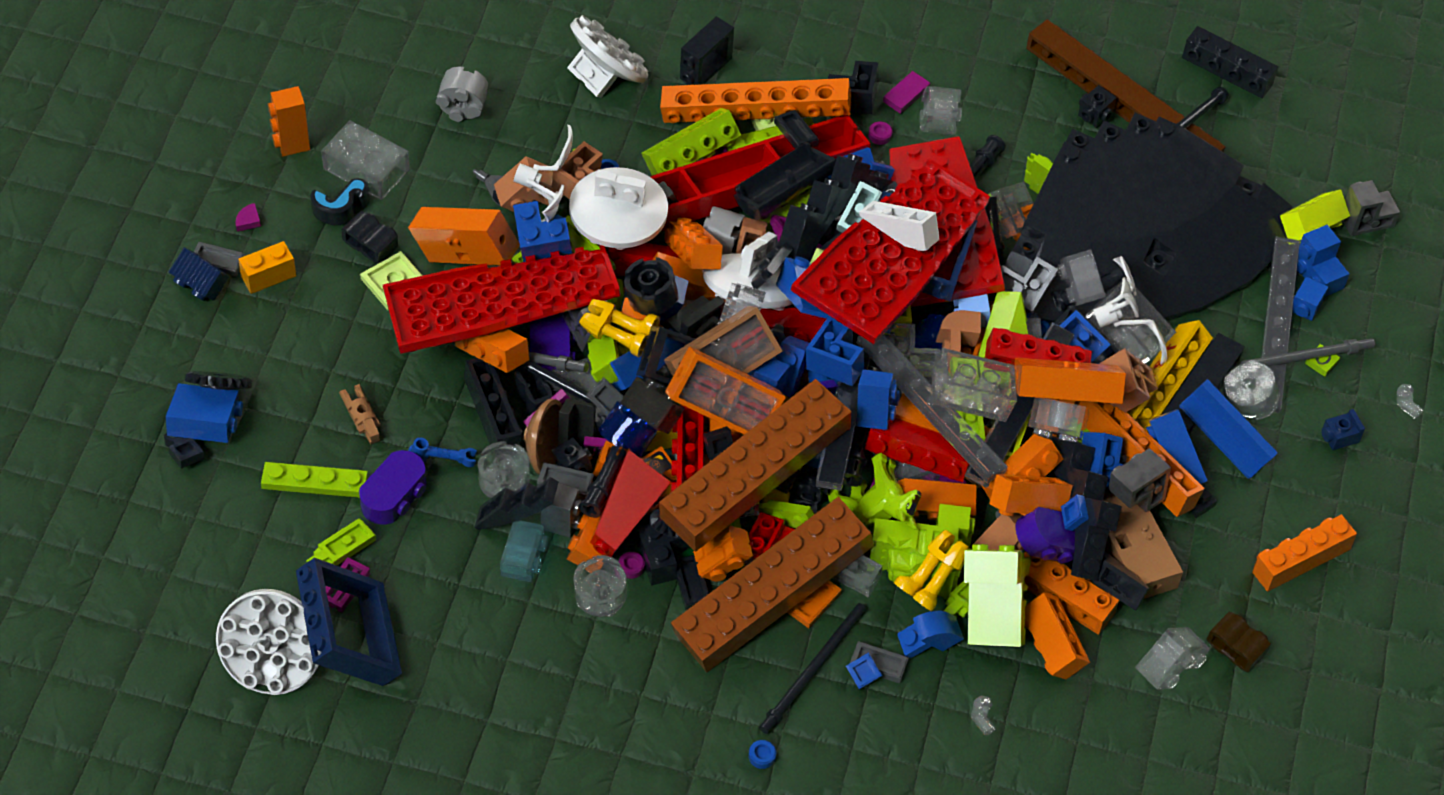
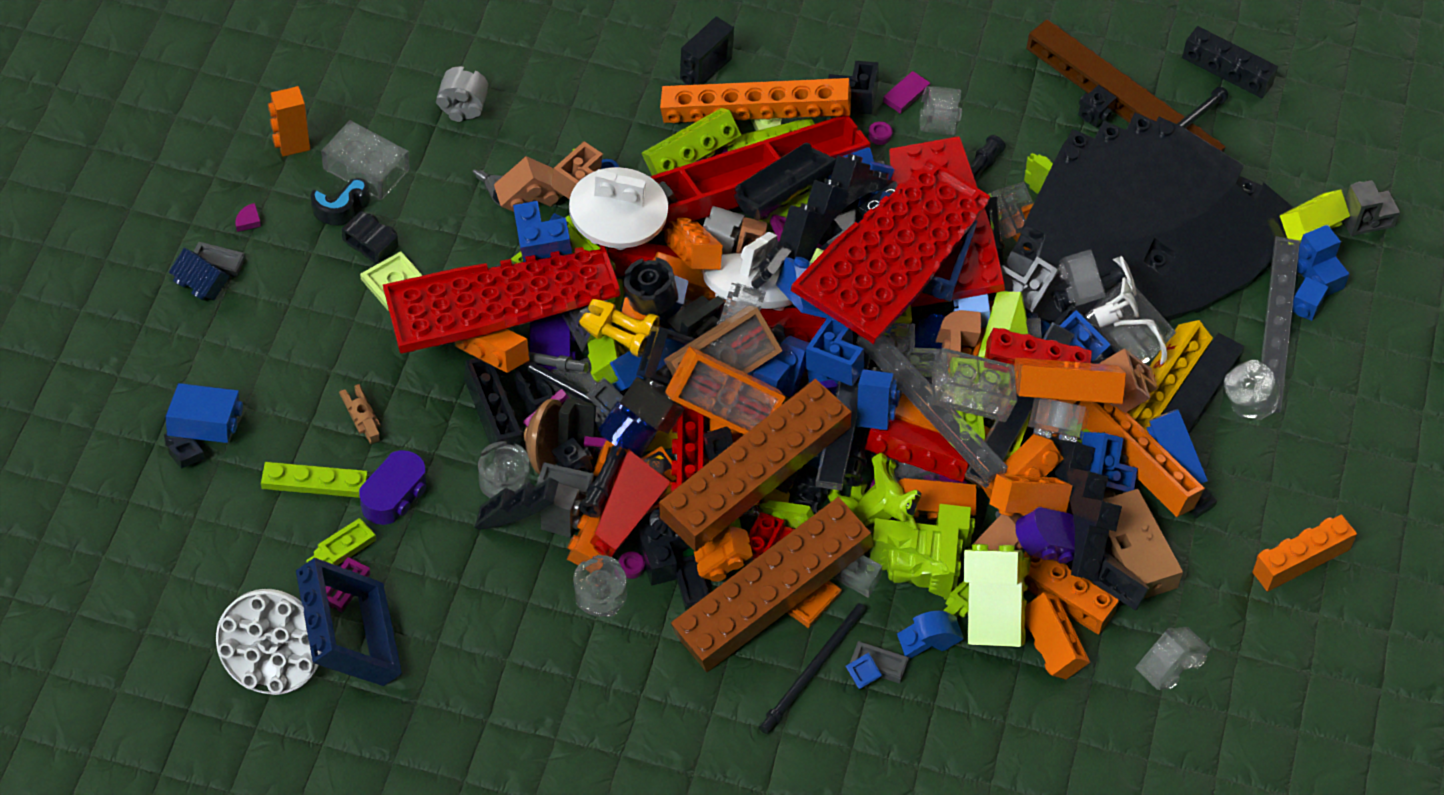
black gear [185,371,252,390] -> none
light orange brick [238,241,296,294] -> none
orange brick [408,207,520,266] -> none
blue brick [408,438,477,467] -> none
clear light blue brick [500,520,548,582] -> none
white plant [513,124,573,222] -> none
white bracket [567,15,648,98] -> none
blue tile [748,740,776,769] -> none
black tile [774,110,819,149] -> none
light aqua brick [836,181,882,233] -> none
white slope [859,201,940,251] -> none
yellow piece [894,530,969,611] -> none
clear arm [971,696,995,736] -> none
blue tile [1061,494,1089,531] -> none
flat silver brick [1109,448,1171,512] -> none
blue panel [1179,379,1278,479] -> none
dark brown brick [1206,611,1271,673] -> none
dark grey bar [1241,338,1375,371] -> none
lime tile [1305,344,1341,377] -> none
dark blue brick [1322,409,1365,450] -> none
clear arm [1397,384,1423,419] -> none

